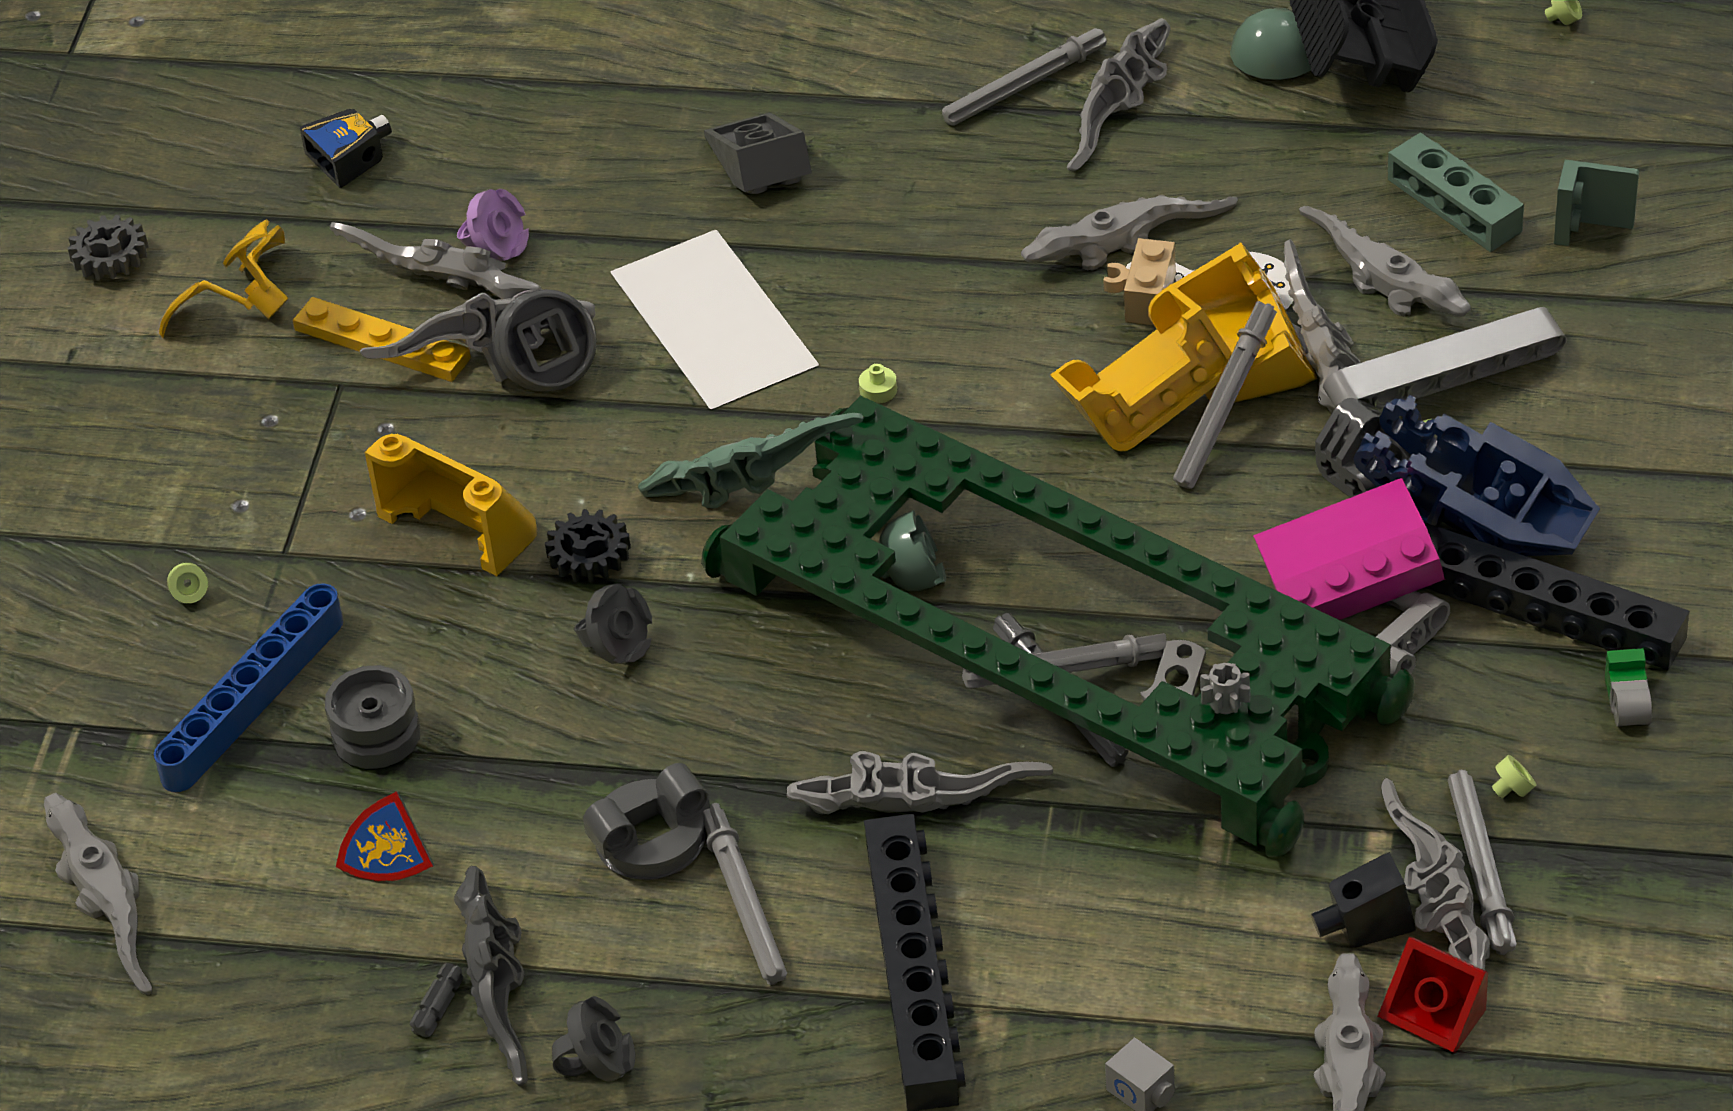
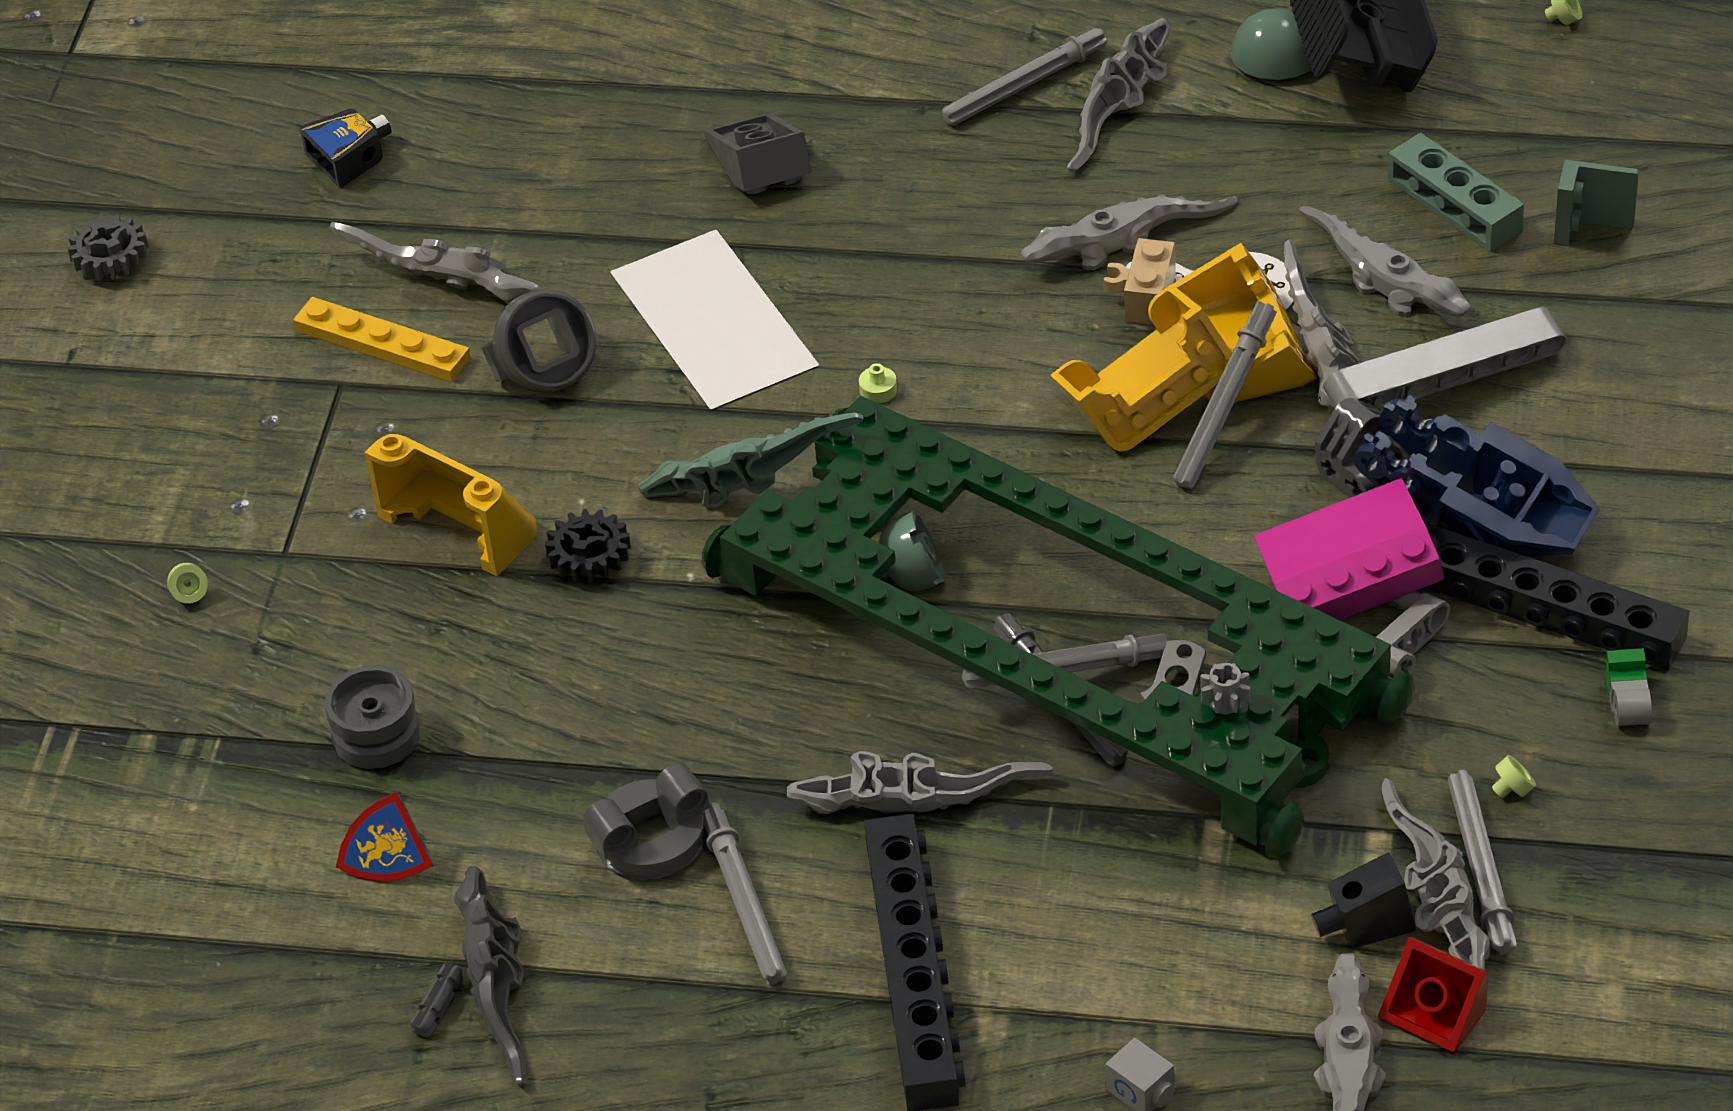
light grey animal [44,792,152,995] -> none
blue beam [154,583,343,792] -> none
yellow plant [159,219,289,338] -> none
light grey animal [360,290,595,359] -> none
lavender tile [457,189,529,262] -> none
dark grey tile [552,996,636,1082] -> none
dark grey tile [574,584,653,664] -> none

